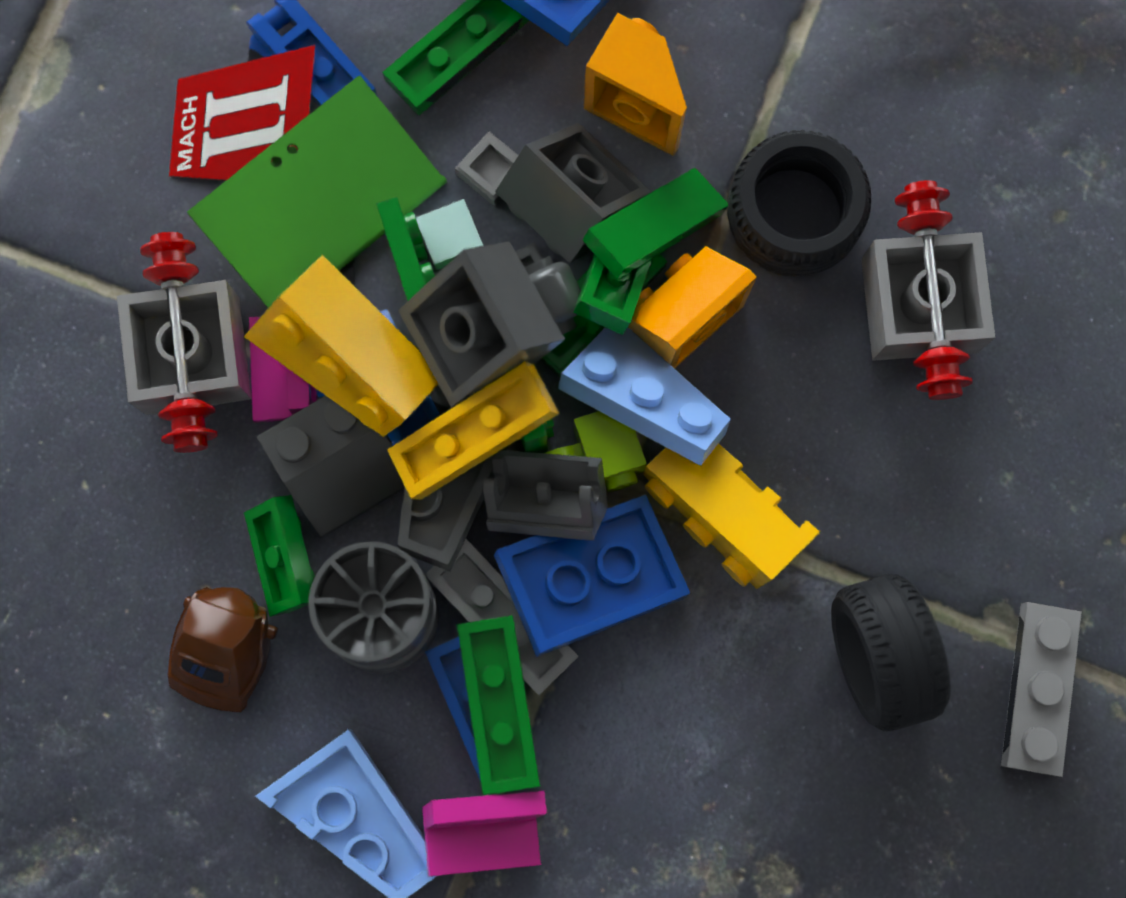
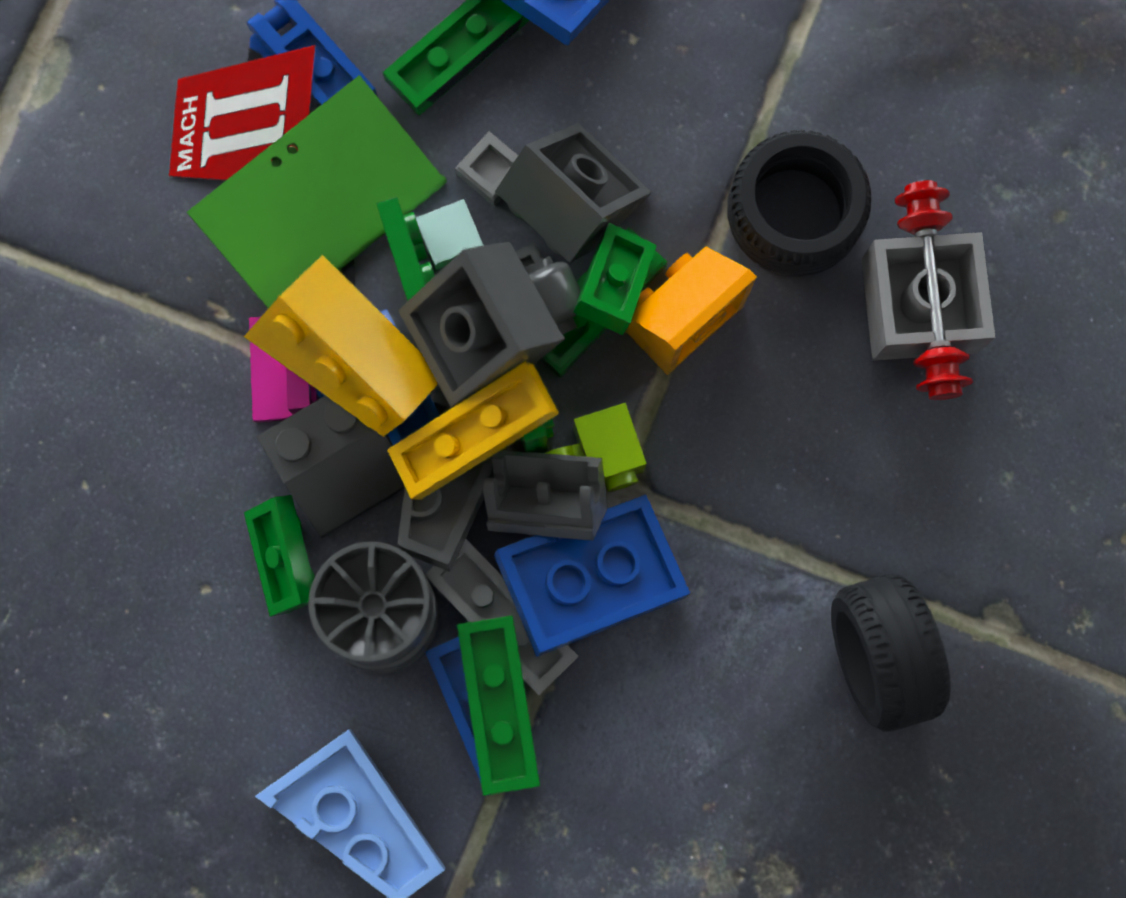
light grey brick [117,232,252,453] -> none
reddish brown helmet [168,587,278,713] -> none
dark pink panel [422,791,547,877] -> none
light blue wing [558,328,731,466] -> none
green tile [582,167,728,280] -> none
light orange slope [584,12,687,156] -> none
yellow wedge [643,443,820,589] -> none
light grey plate [1001,602,1082,777] -> none

